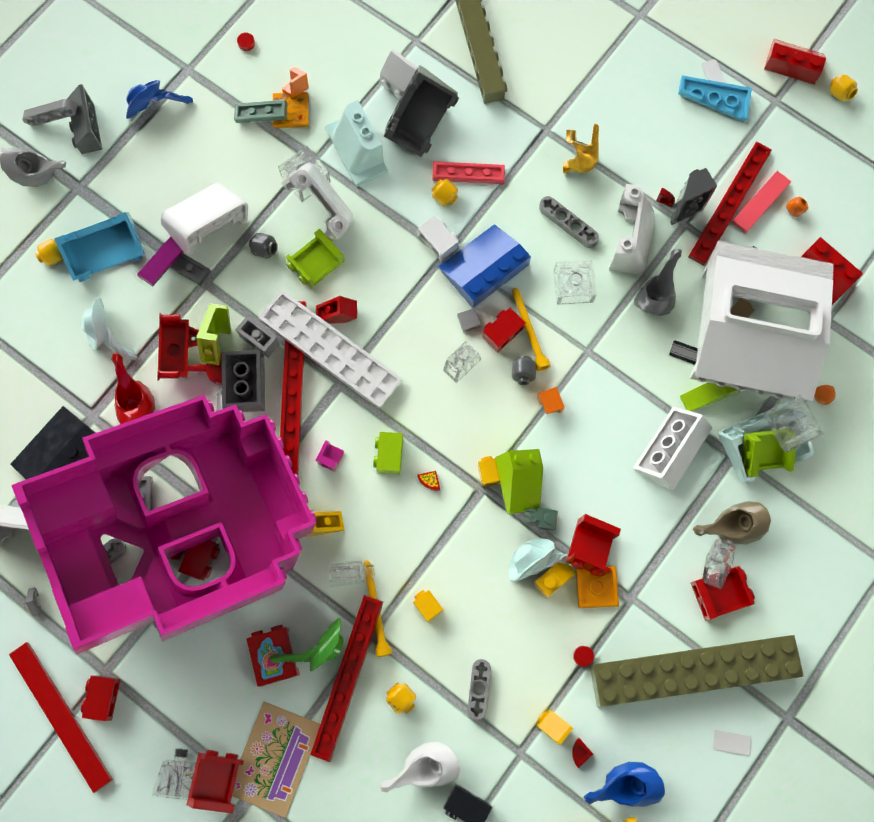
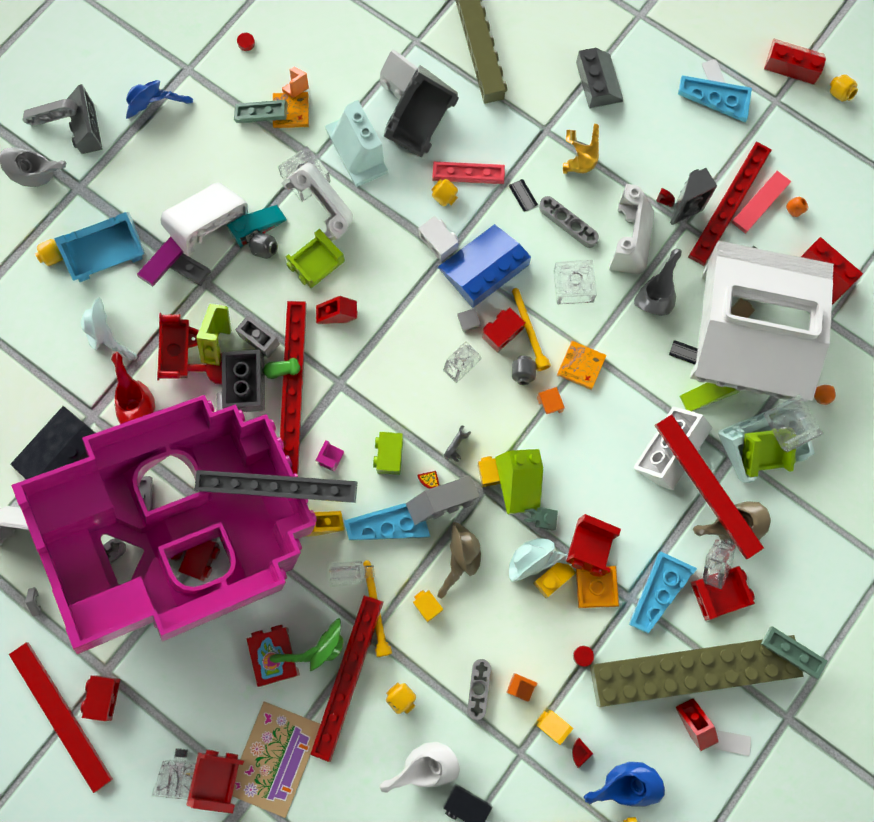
white plate [258,289,403,410] -> none
none -> dark grey plate [194,470,358,503]
none -> teal slope [227,205,287,248]
none -> bright green piece [263,358,300,379]
none -> medium azure wing [344,503,430,540]
none -> light grey wedge [406,475,480,525]
none -> dark tan hat [437,522,481,599]
none -> dark grey piece [444,425,471,462]
none -> orange panel [506,673,538,702]
none -> sticker [509,179,538,212]
none -> light orange tile [557,341,607,390]
none -> dark grey slope [576,47,623,108]
none -> medium azure wing [629,551,697,633]
none -> red tile [654,414,764,559]
none -> red slope [676,698,719,751]
none -> sand green plate [761,626,828,679]

